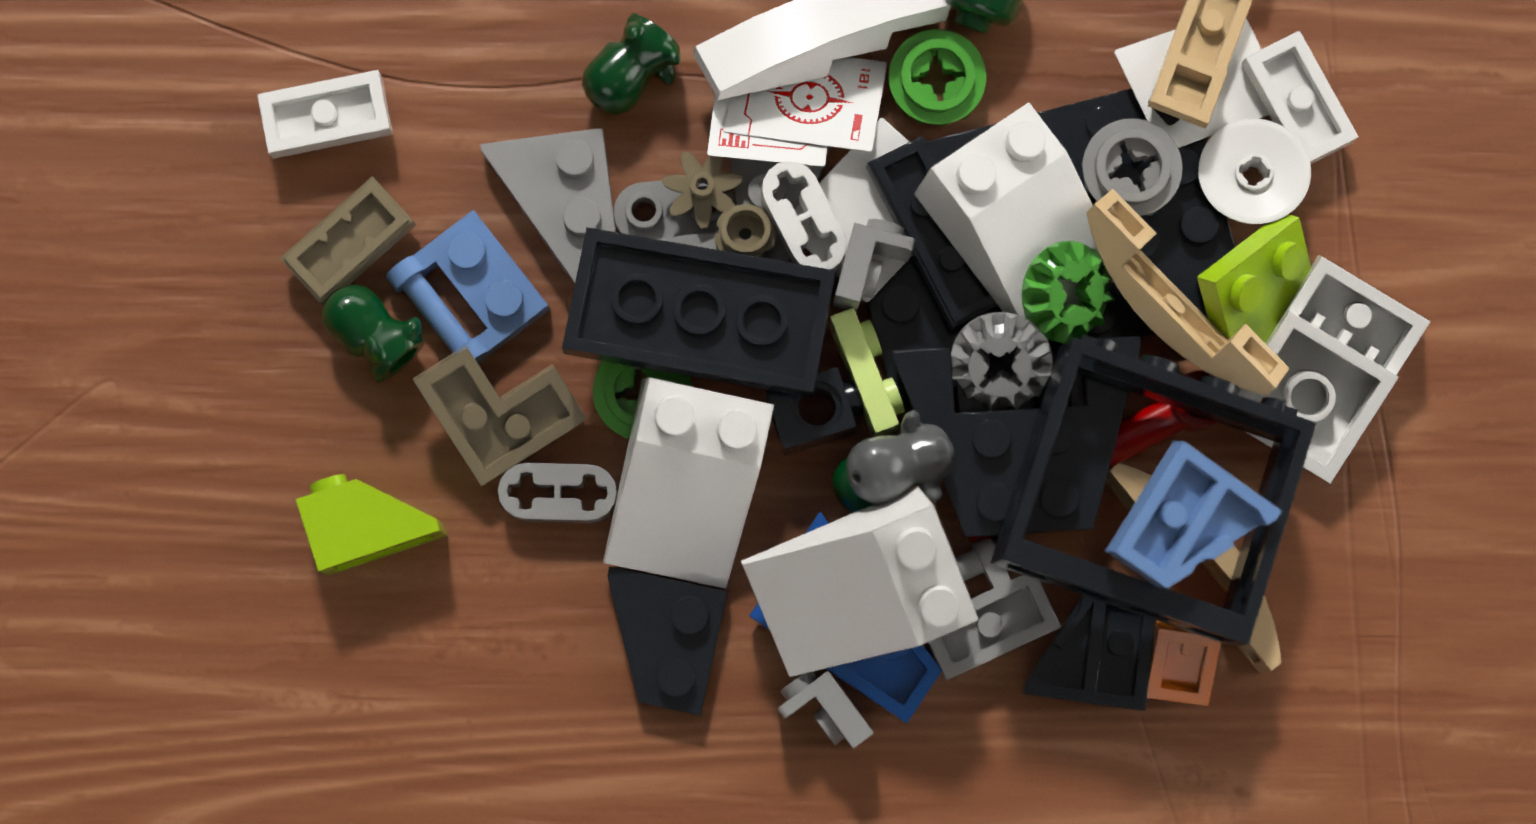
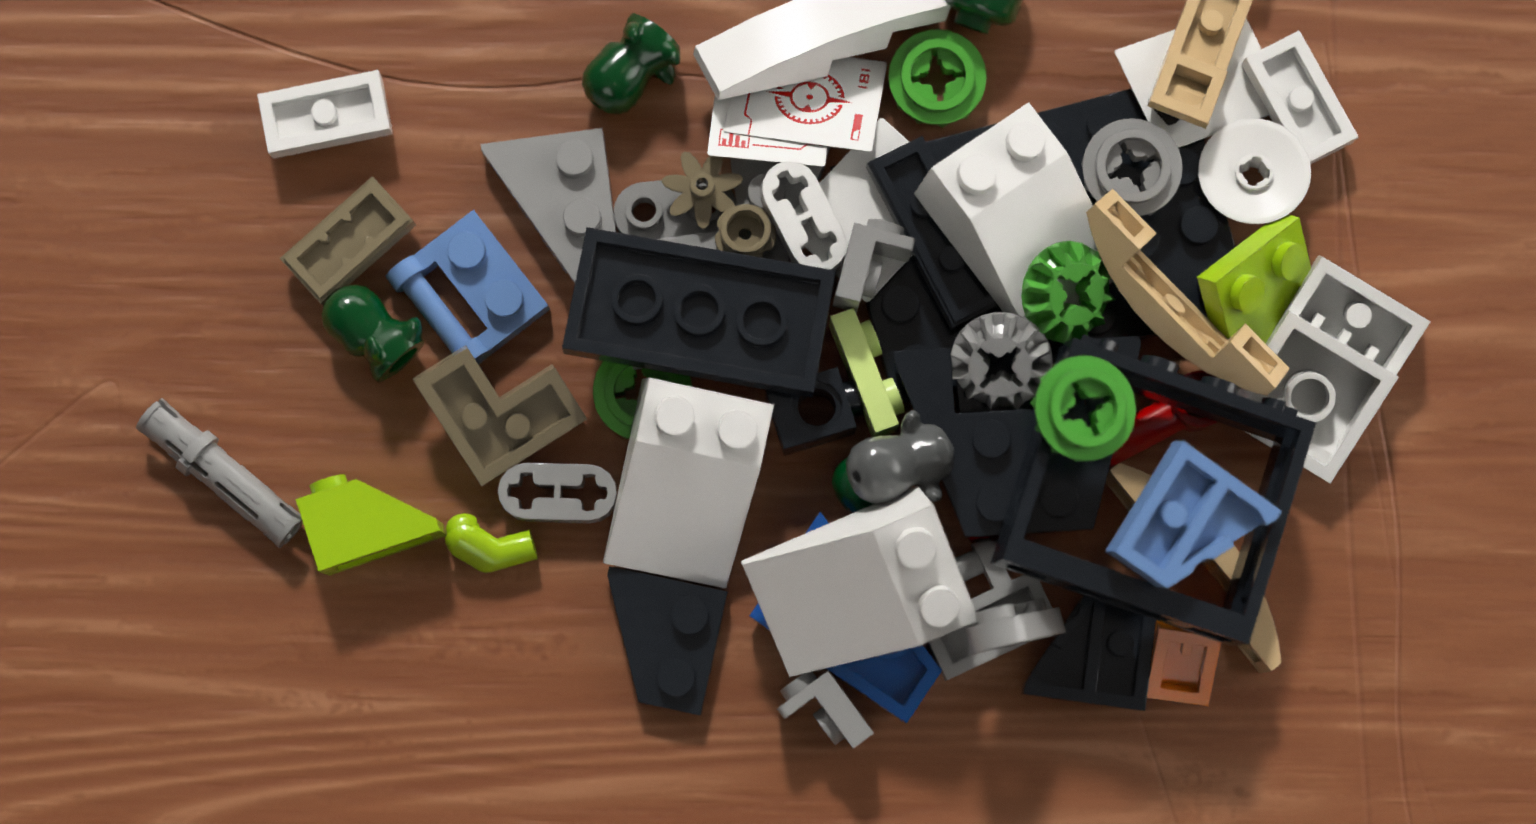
none -> light grey pin [136,398,303,548]
none -> lime arm [445,513,538,573]
none -> light grey plate [966,598,1066,654]
none -> bright green gear [1031,356,1136,462]

